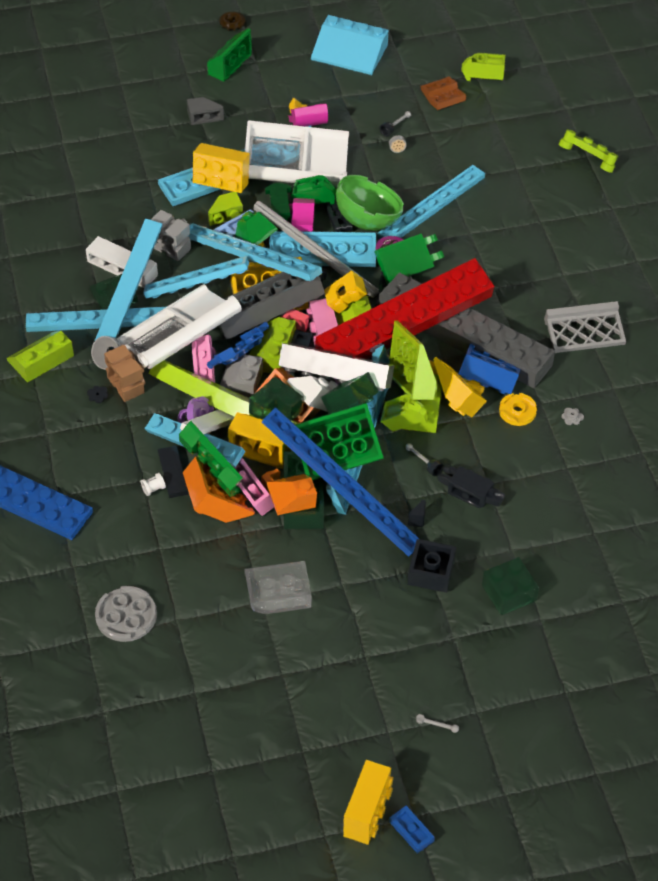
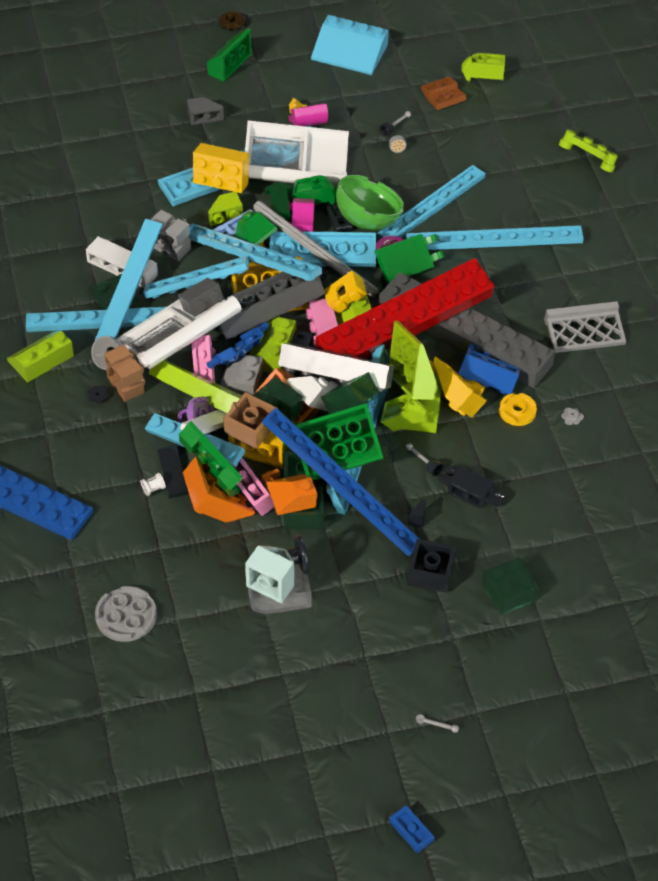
coral bracket [281,309,309,332] -> none
yellow brick [343,760,393,845] -> none
none -> dark grey brick [178,277,224,317]
none -> medium nougat brick [223,392,278,449]
none -> light aqua piece [245,534,309,603]
none -> medium azure plate [406,226,583,250]

